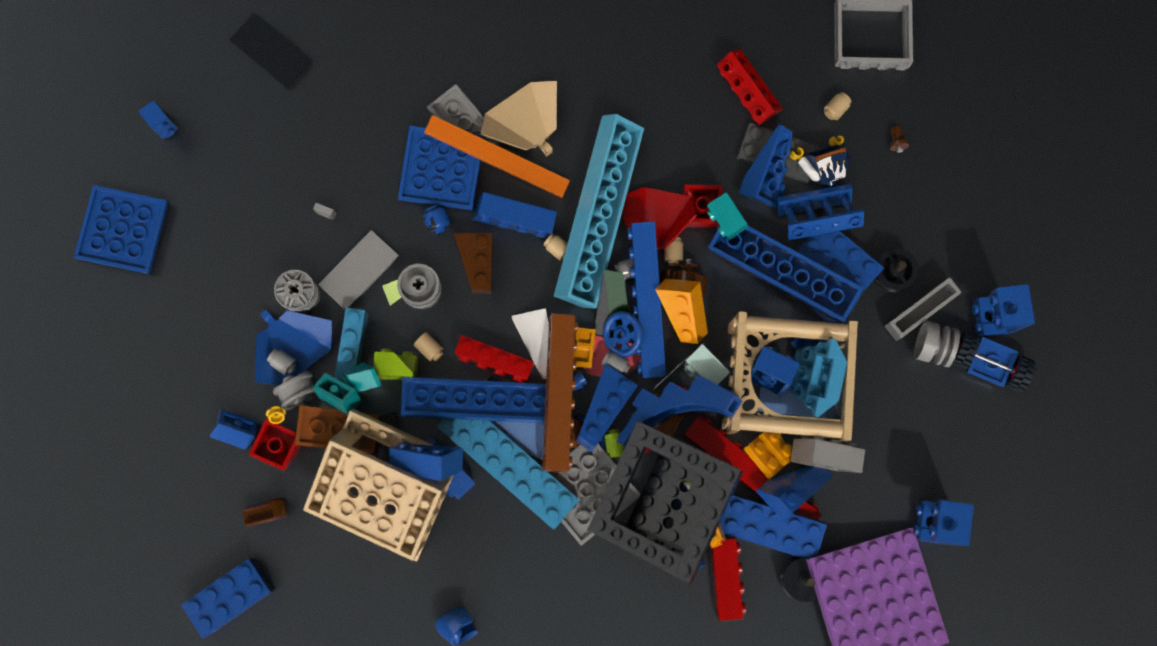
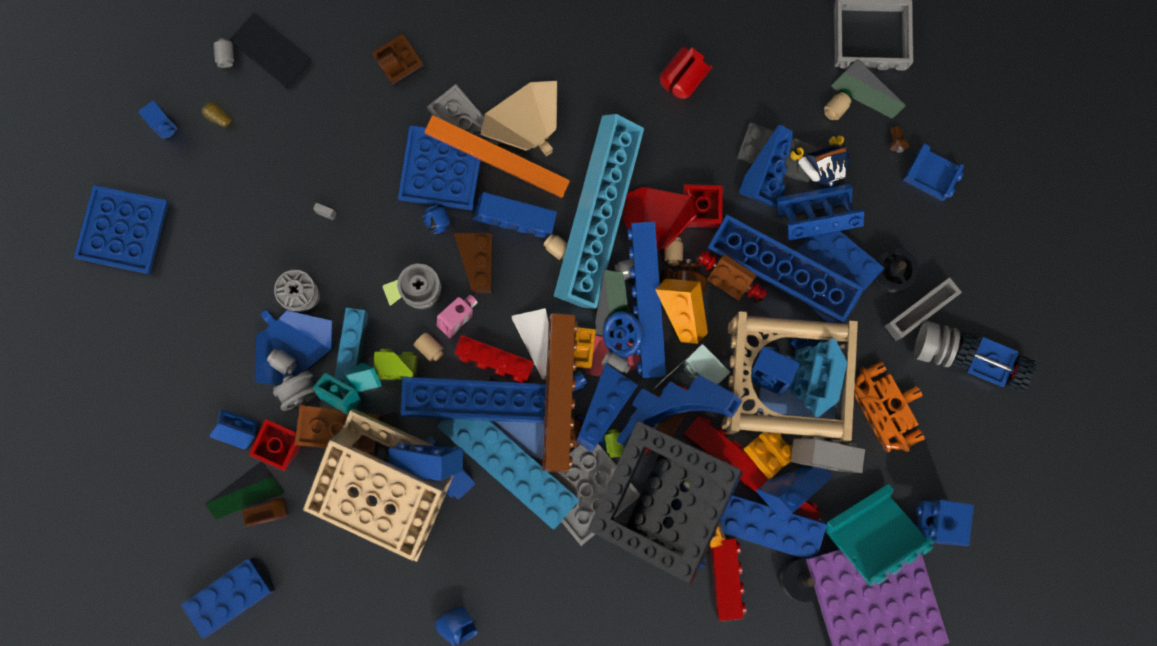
yellow plate [266,406,286,424] -> none
light grey tile [318,230,399,310] -> none
teal brick [707,192,749,240] -> none
red brick [717,49,783,125] -> none
blue plate [971,284,1035,338] -> none
none -> clear yellow cone [202,101,231,128]
none -> dark green sticker [205,461,284,519]
none -> light grey brick [214,38,234,68]
none -> reddish brown plate [372,34,424,85]
none -> bright pink torso [436,295,478,339]
none -> red cylinder [659,44,713,99]
none -> dark orange plate [697,250,768,303]
none -> teal panel [825,484,934,587]
none -> dark green sticker [831,59,906,119]
none -> orange piece [854,360,925,452]
none -> blue panel [903,144,964,201]

